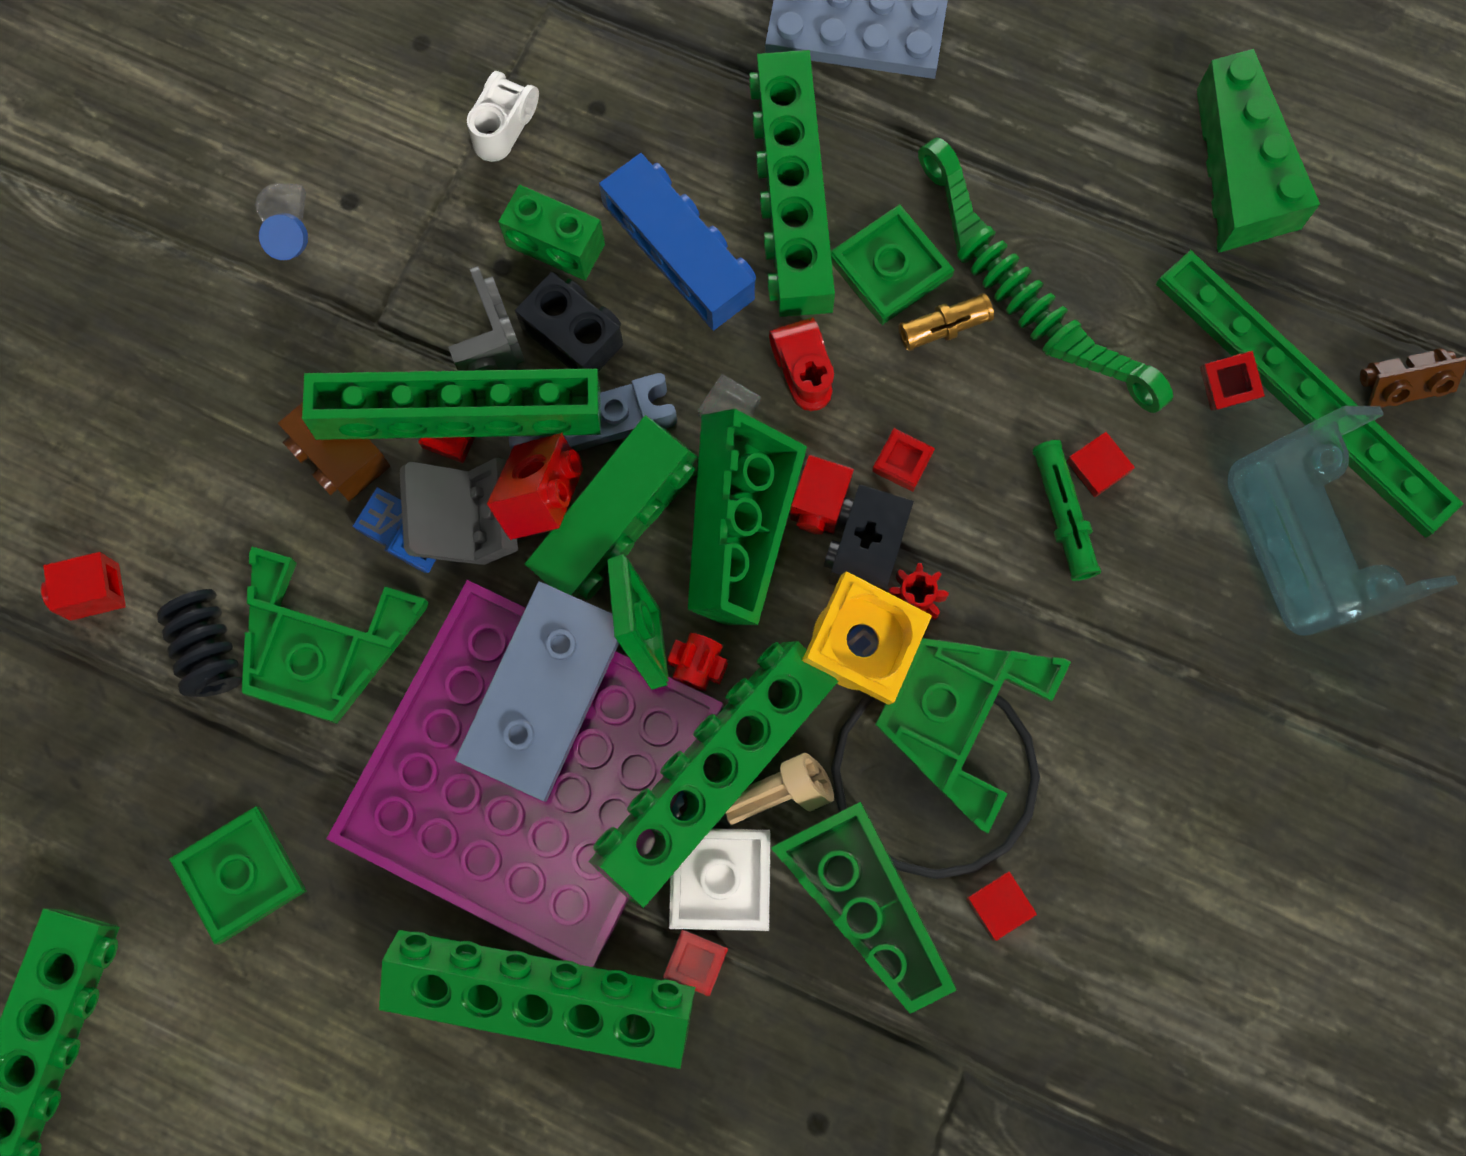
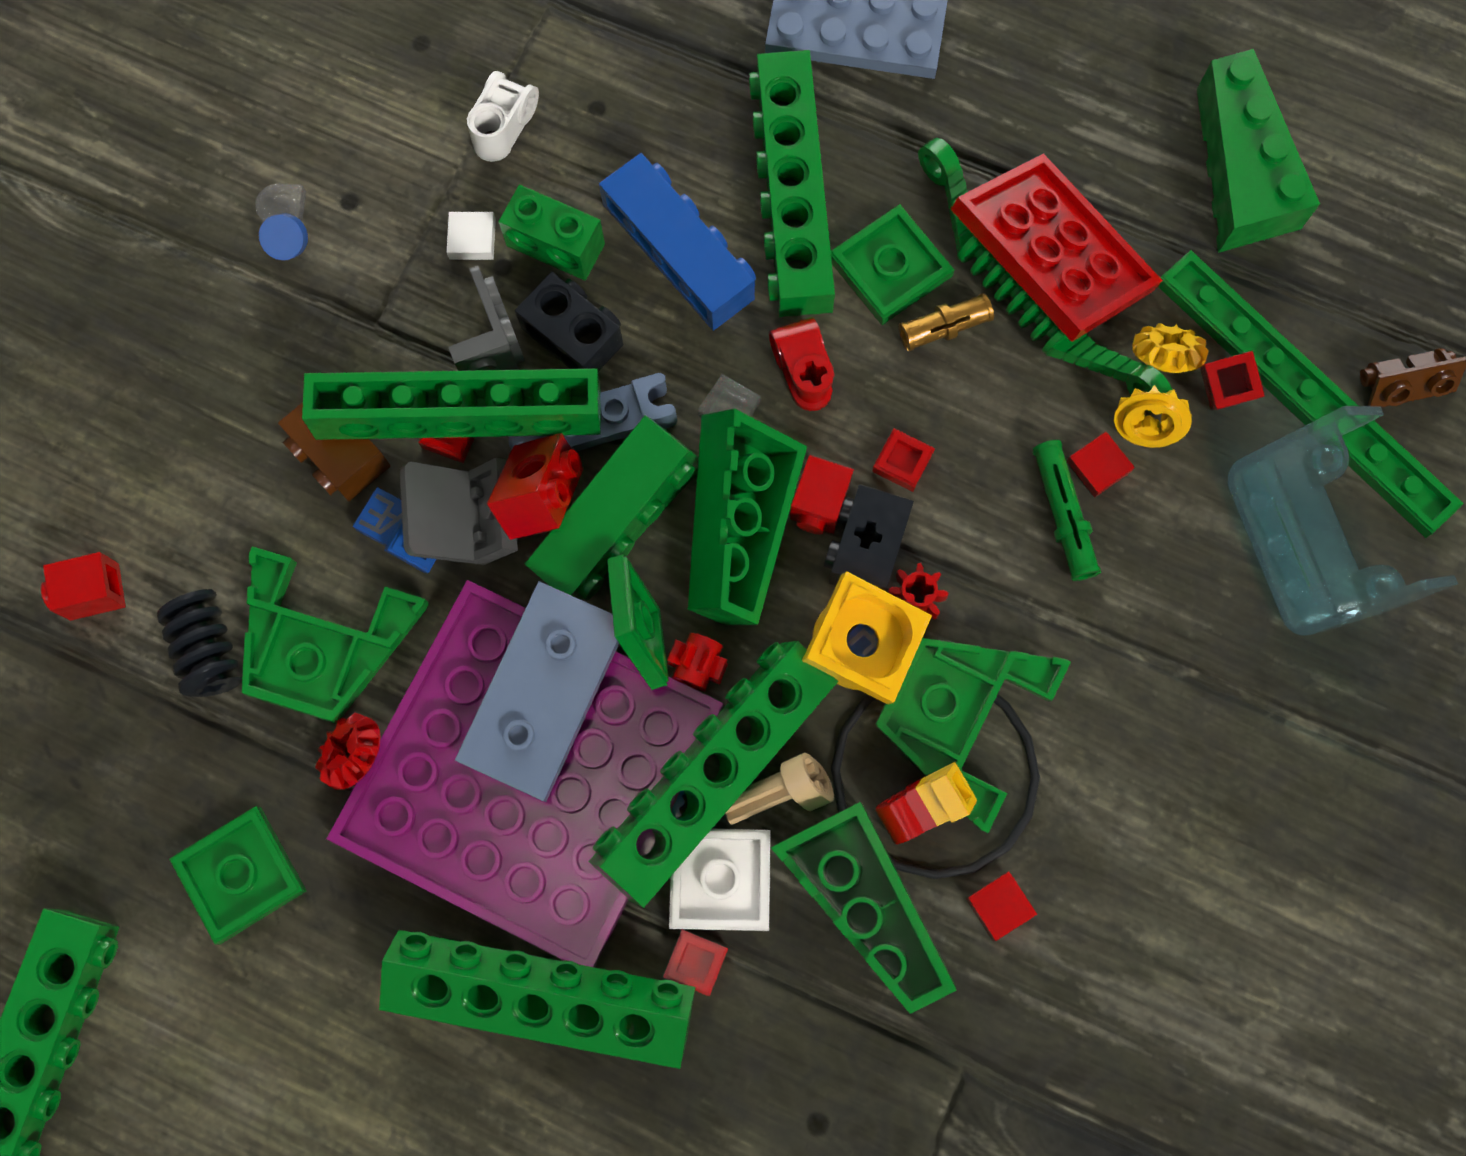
none -> red gear [315,712,381,790]
none -> white tile [446,212,496,260]
none -> leg [875,762,977,845]
none -> red plate [951,153,1163,342]
none -> yellow gear [1114,385,1192,448]
none -> yellow gear [1132,323,1209,373]

